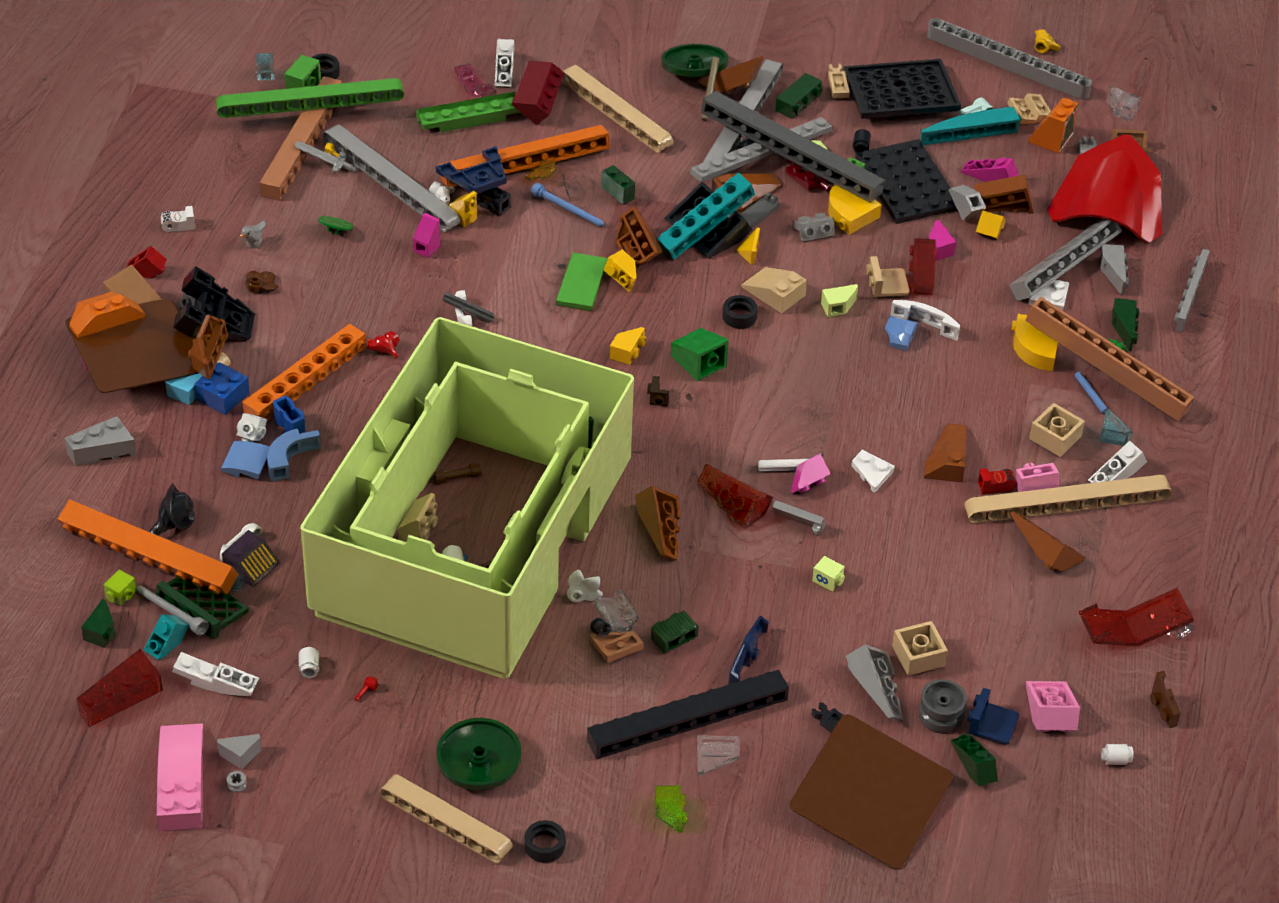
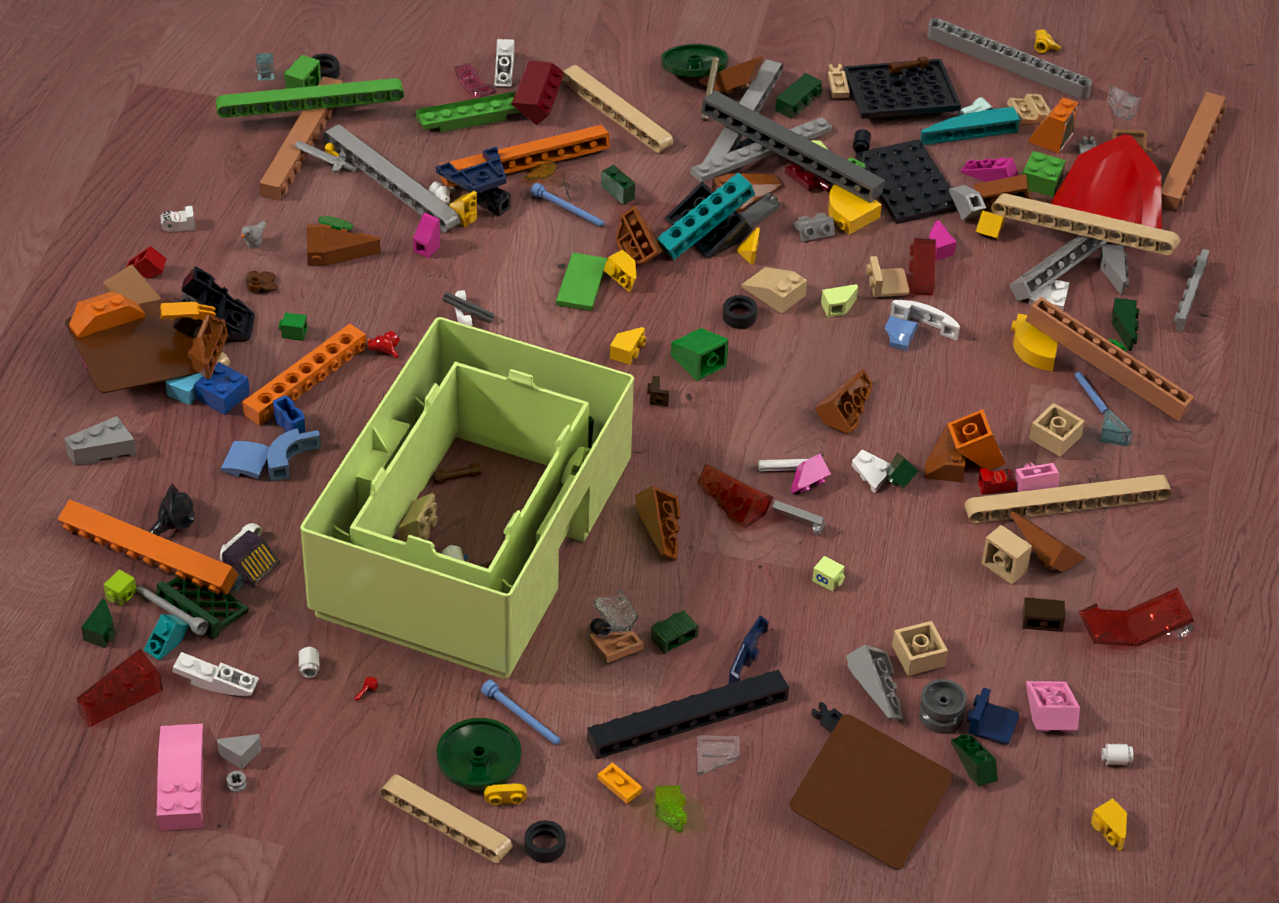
white brick [237,413,267,442] -> none
white plate [567,570,603,602] -> none
white slope [1088,441,1147,483] -> none
reddish brown wing [1150,671,1180,728] -> none
none -> light orange arm [160,302,216,321]
none -> green brick [279,312,308,341]
none -> dark orange wedge [307,224,381,266]
none -> medium blue piece [481,679,560,745]
none -> yellow plate [484,784,527,806]
none -> light orange plate [597,763,642,804]
none -> dark orange wedge [815,369,873,434]
none -> dark green slope [886,452,919,488]
none -> reddish brown bar [888,56,929,73]
none -> orange slope [947,409,1006,471]
none -> tan brick [981,525,1032,584]
none -> tan beam [992,193,1180,255]
none -> bright green brick [1022,151,1066,197]
none -> dark brown brick [1022,597,1065,632]
none -> yellow slope [1091,798,1127,851]
none -> nougat brick [1161,92,1227,212]

